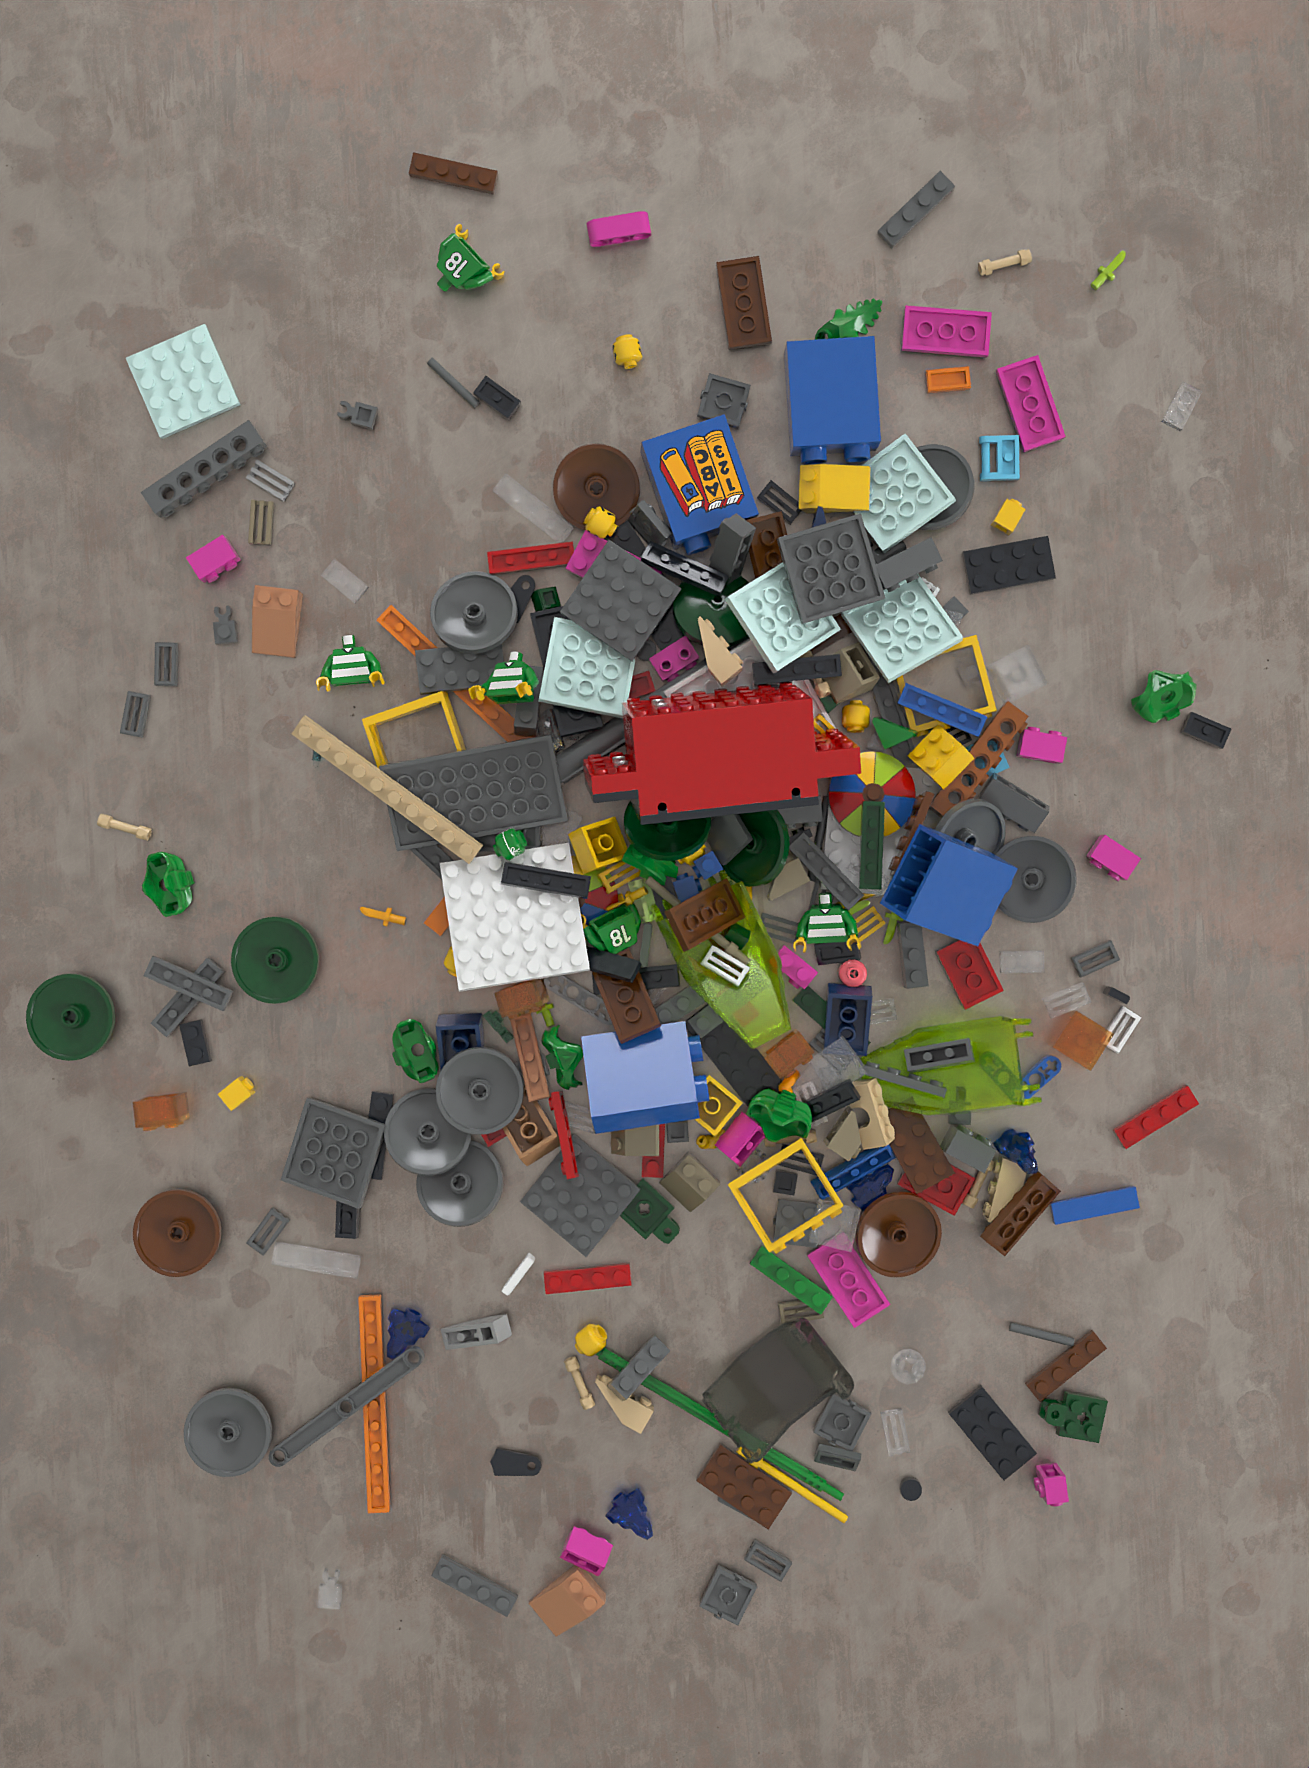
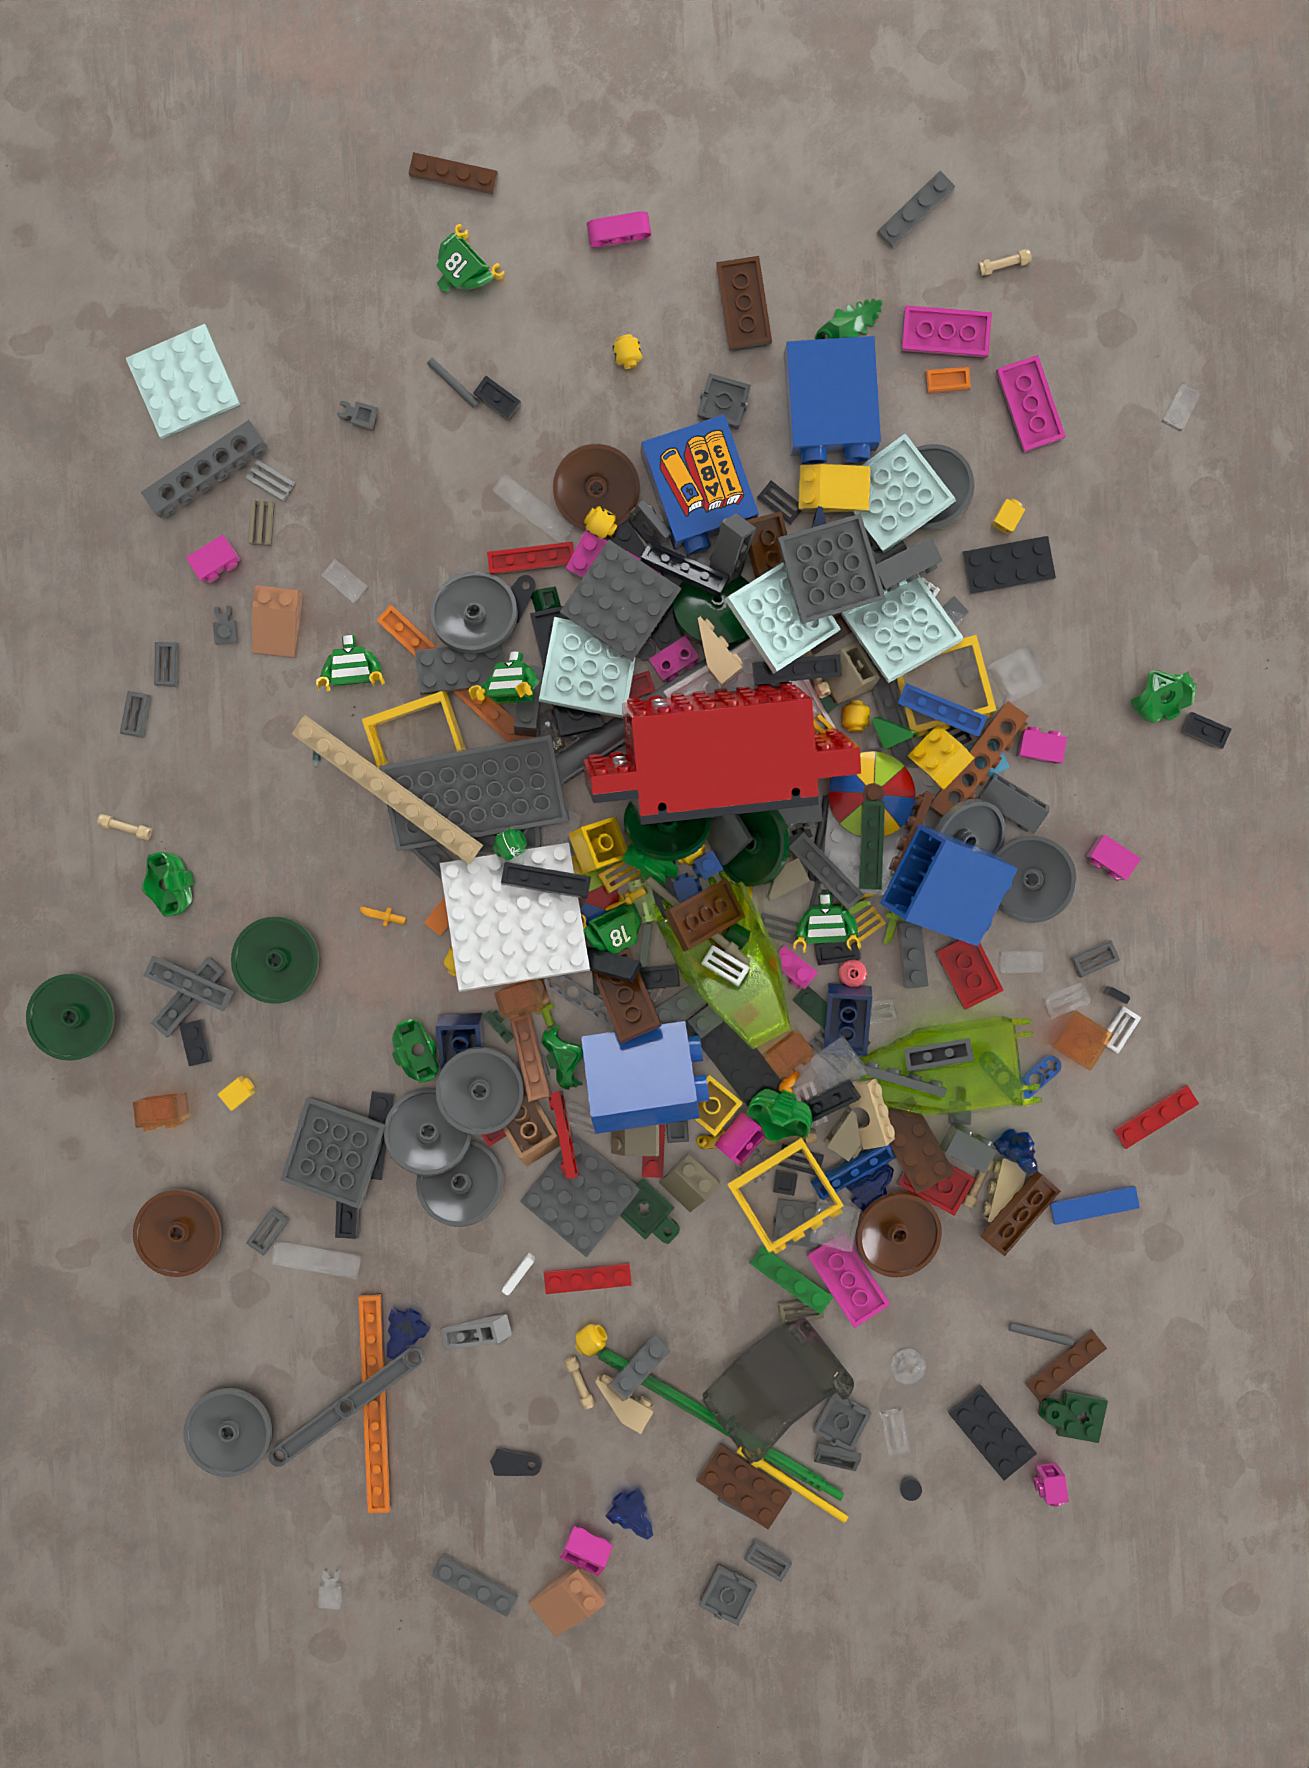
medium azure plate [979,435,1020,482] -> none
lime piece [1090,250,1126,290] -> none

